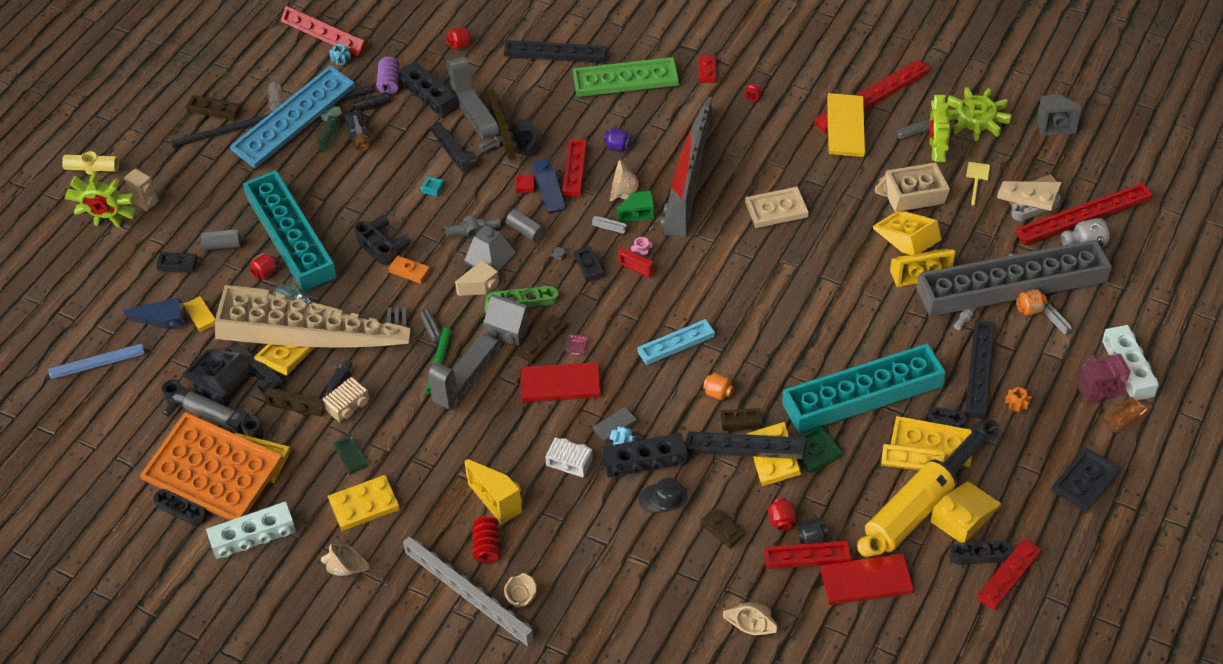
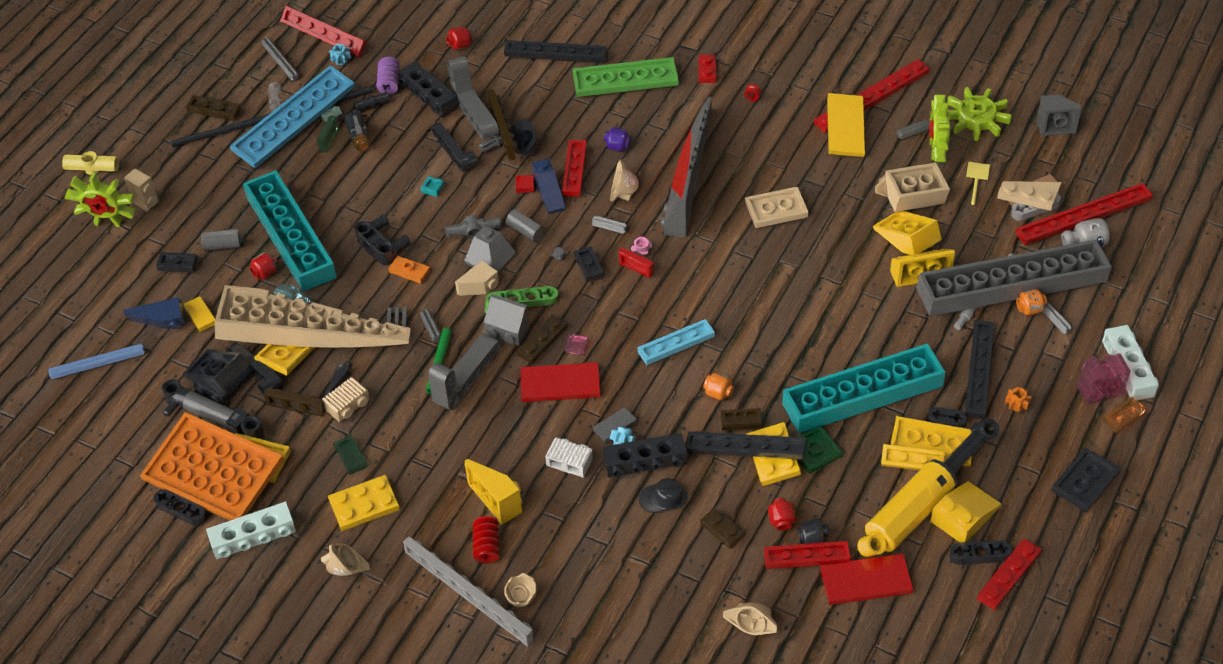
green slope [617,191,654,222] -> none
none -> dark grey axle [262,37,299,81]

